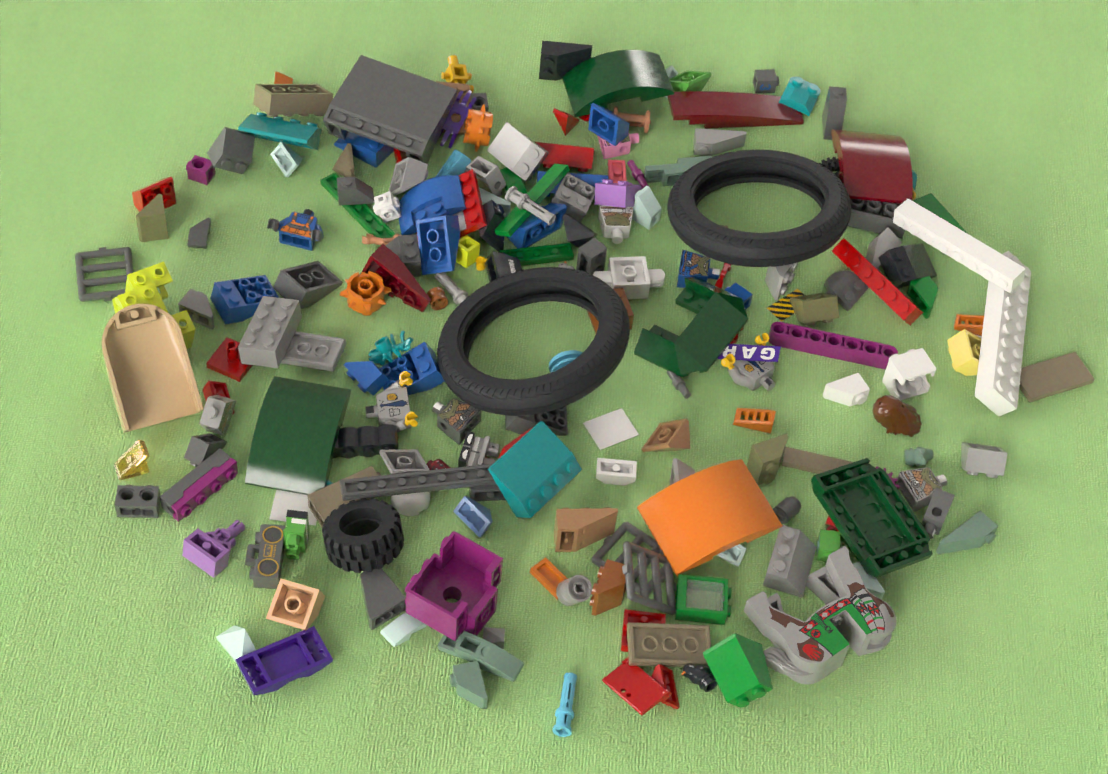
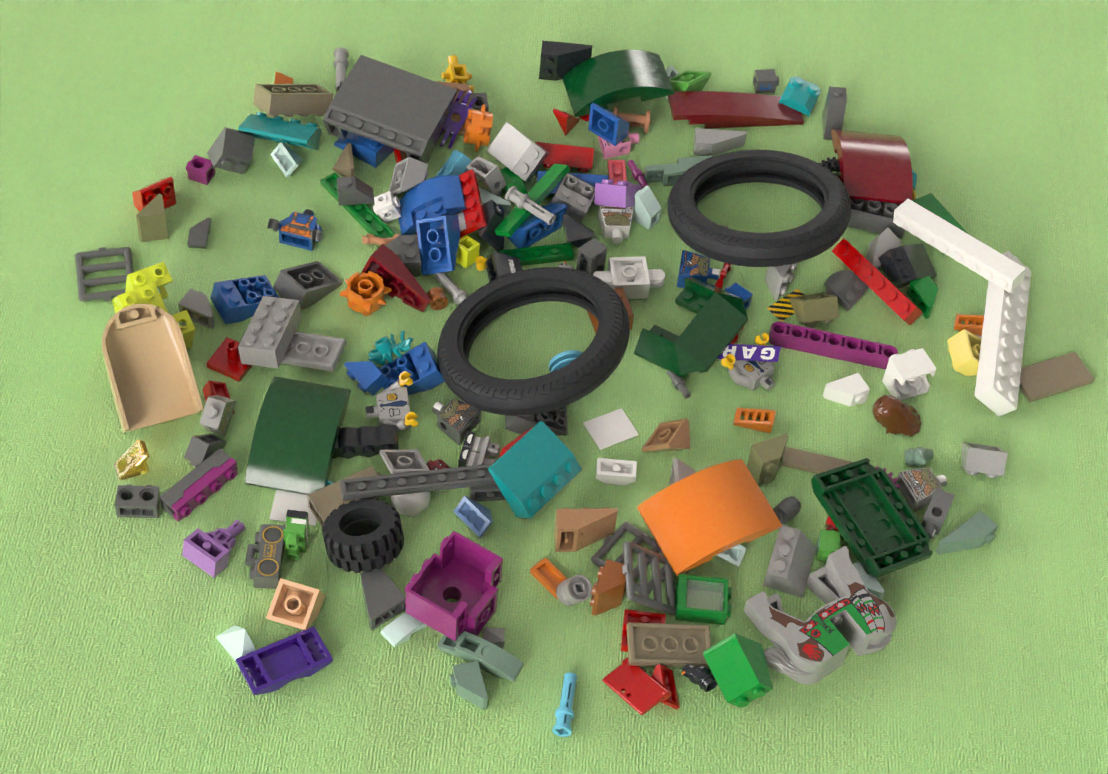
none -> light grey pin [333,47,349,92]

